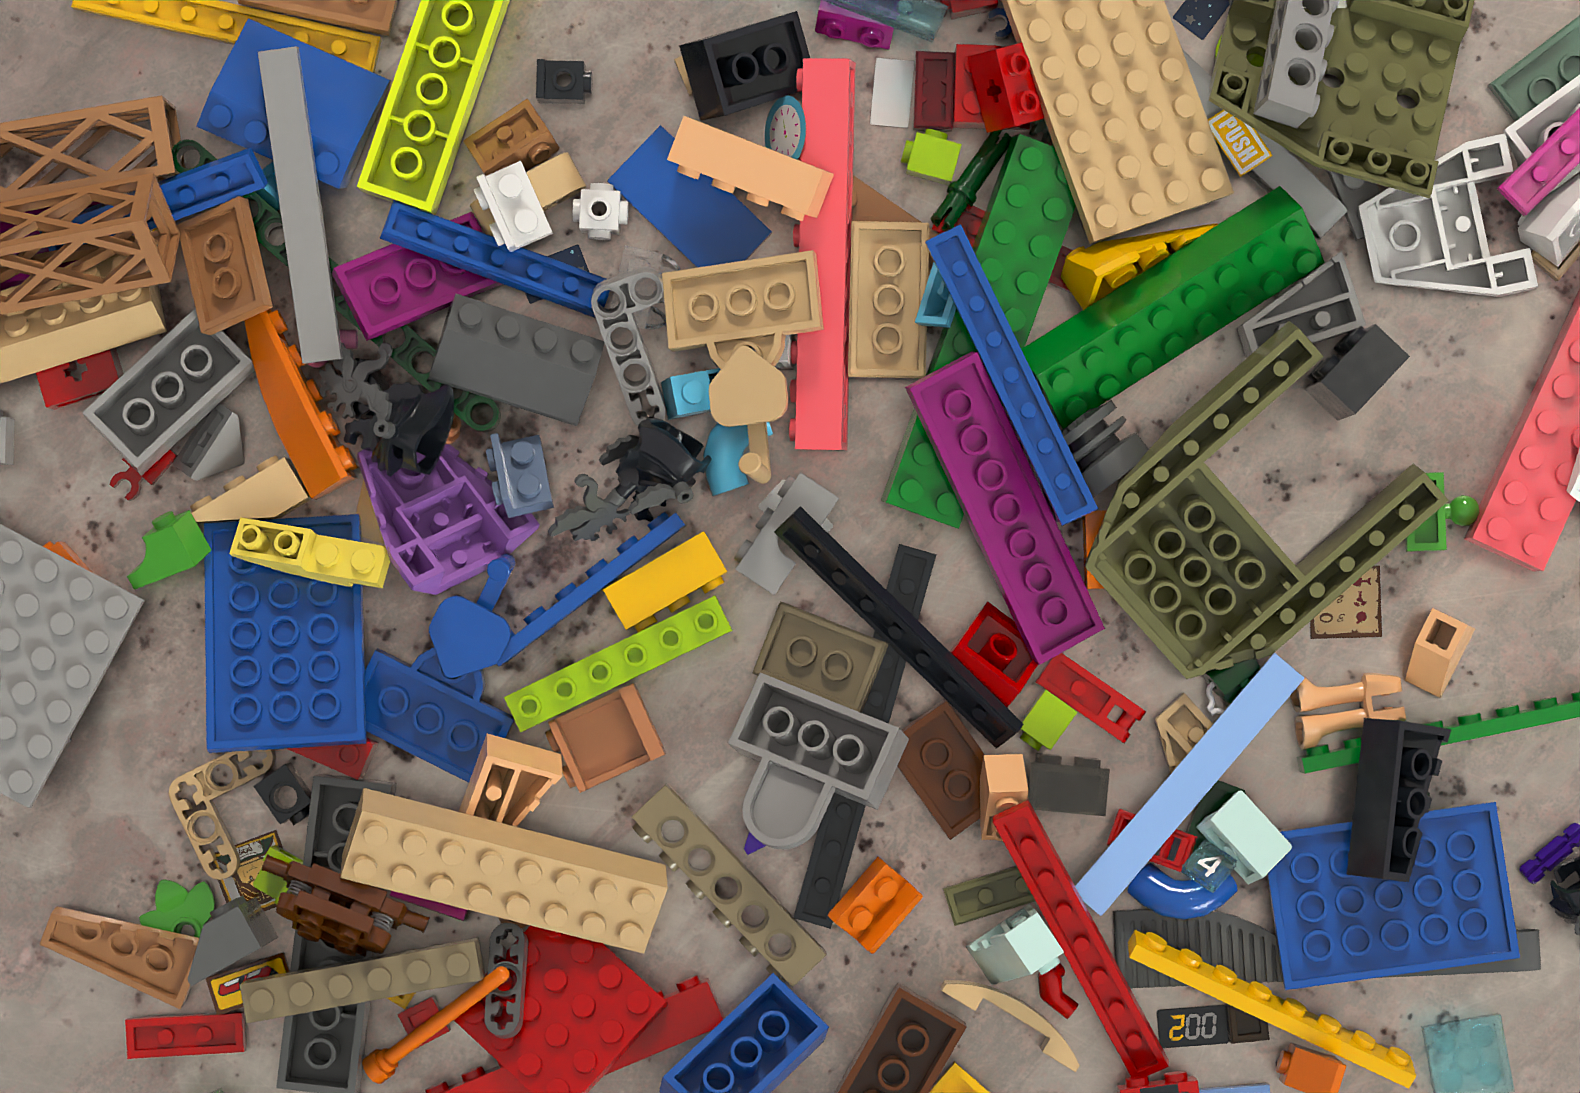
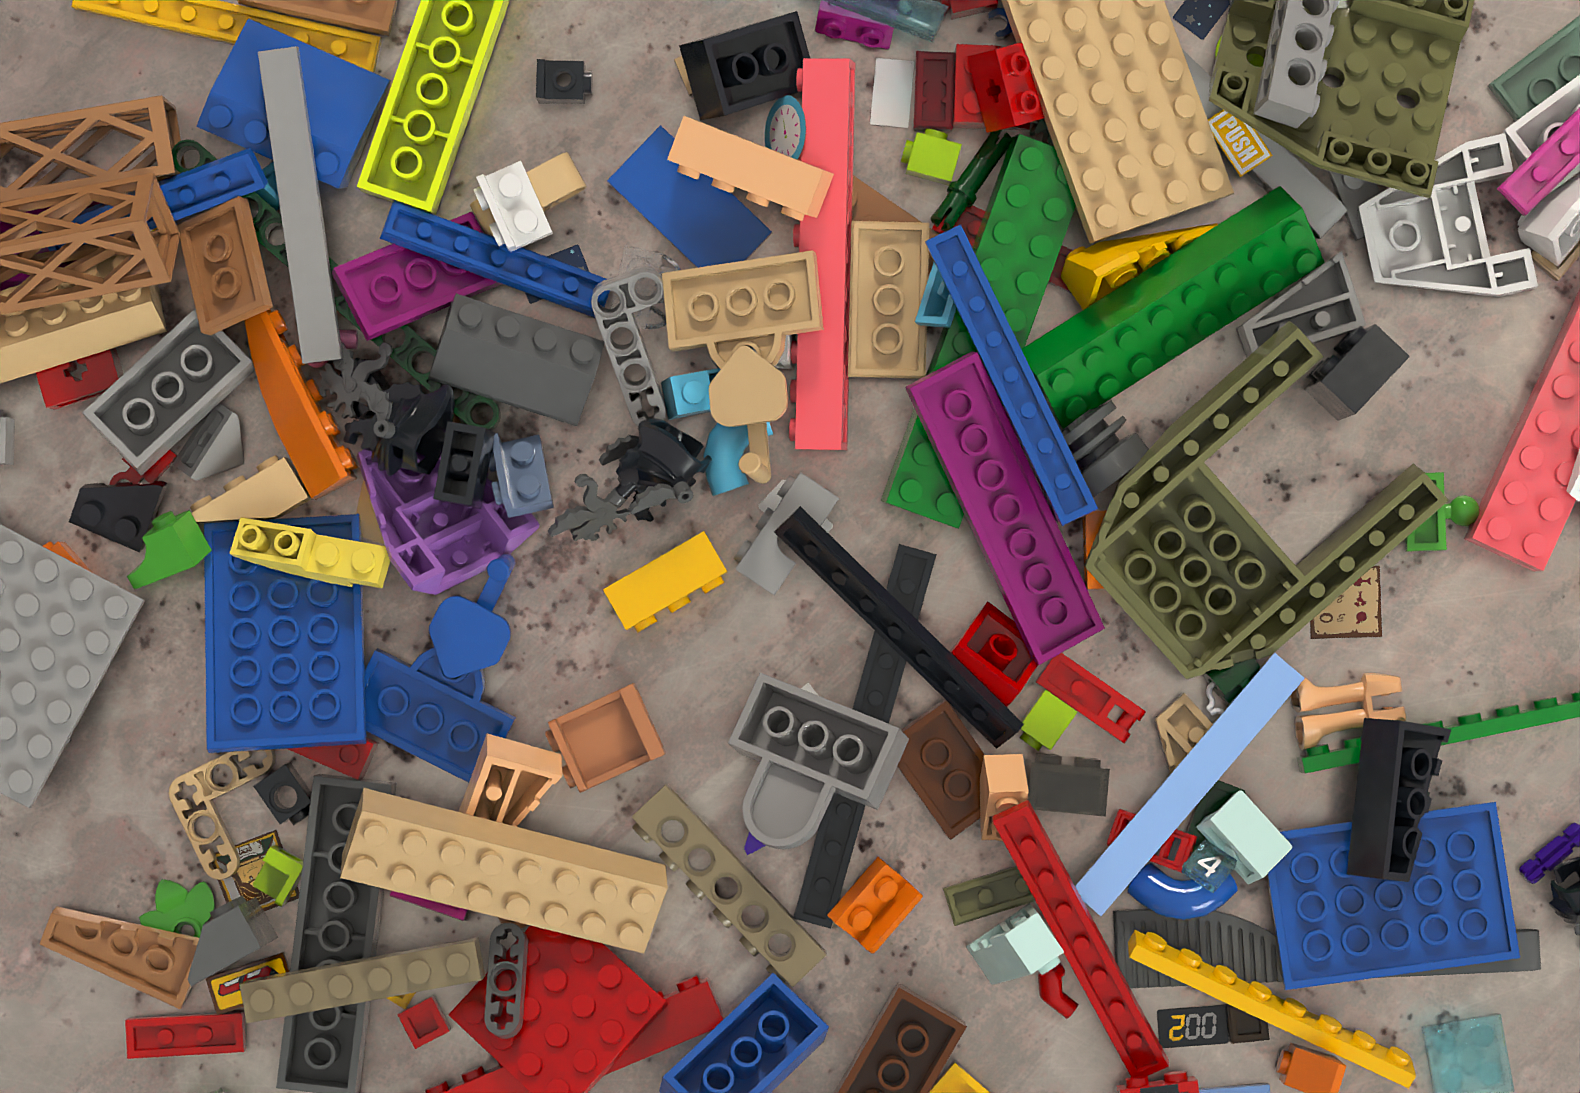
reddish brown piece [262,855,430,956] -> none
orange piece [362,966,509,1084] -> none
medium nougat bracket [463,98,560,176] -> none
blue plate [496,512,686,667] -> none
lime brick [504,595,733,732] -> none
white brick [573,183,628,240] -> none
dark tan tile [752,601,888,713] -> none
tan slope [940,980,1080,1072] -> none
light nougat slope [1405,608,1475,698] -> none
none -> black wing [69,481,167,553]
none -> black brick [433,421,495,509]

